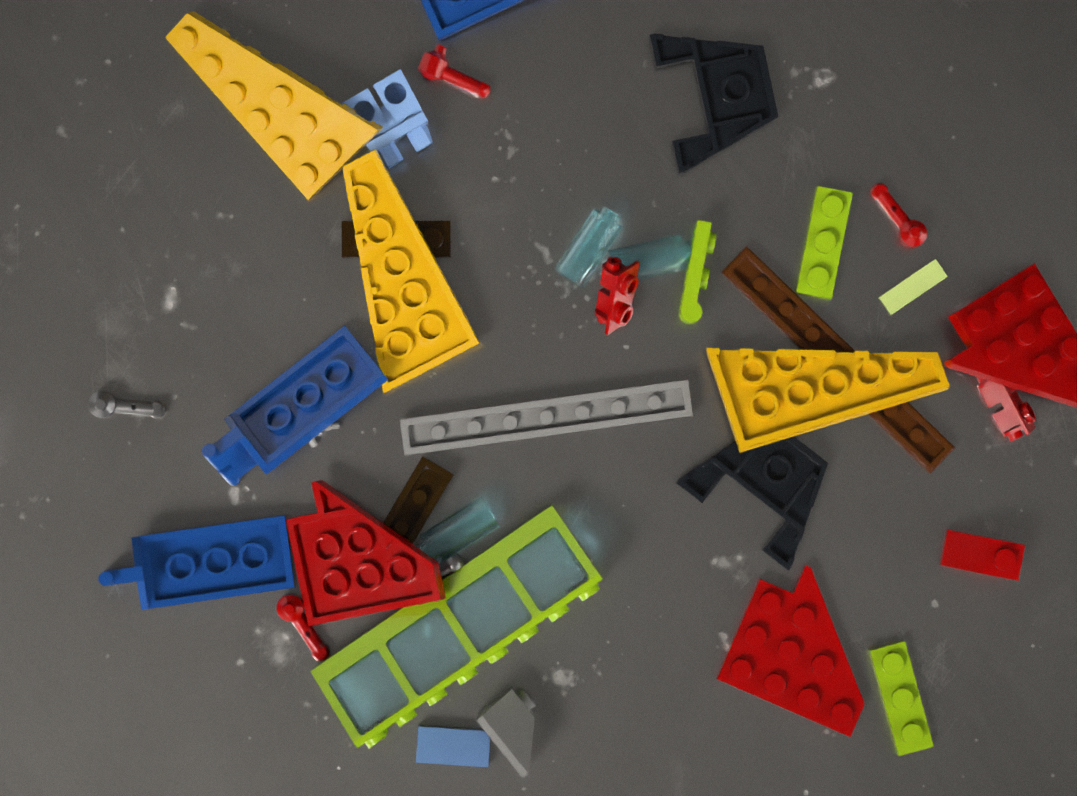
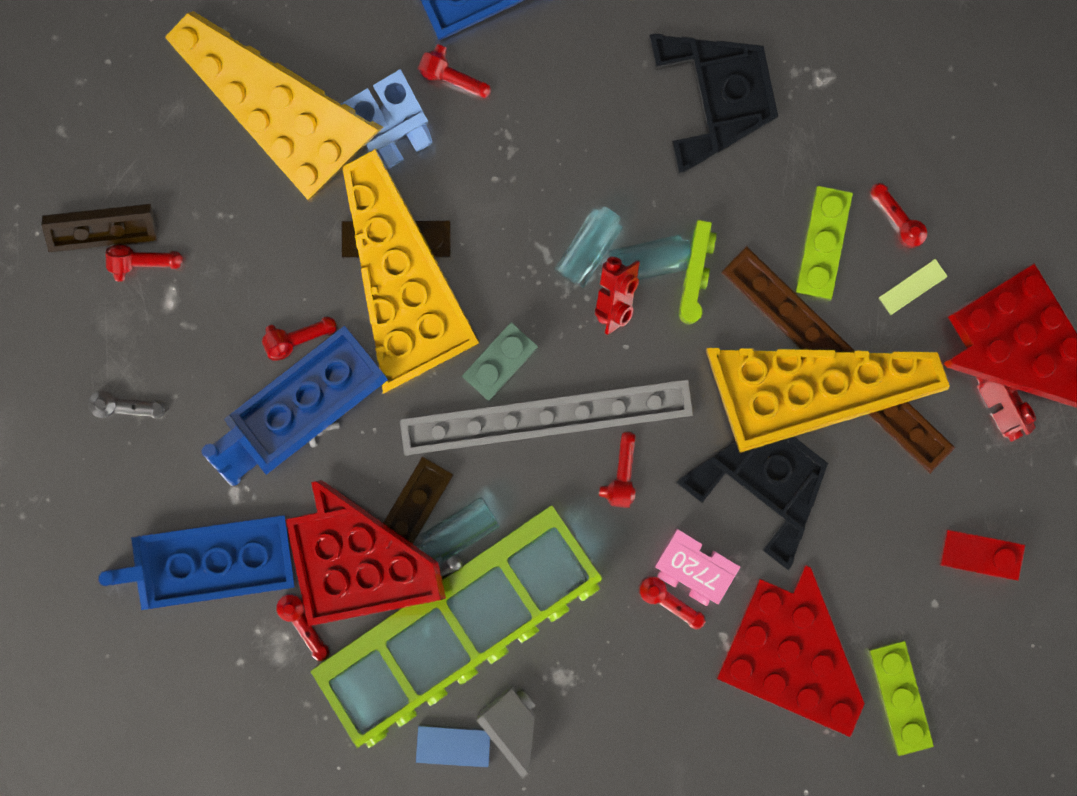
none -> dark brown plate [41,204,157,252]
none -> red piece [105,245,183,282]
none -> red piece [262,316,337,361]
none -> sand green brick [462,322,538,402]
none -> red piece [599,431,636,508]
none -> red piece [638,576,706,630]
none -> bright pink brick [654,529,740,606]

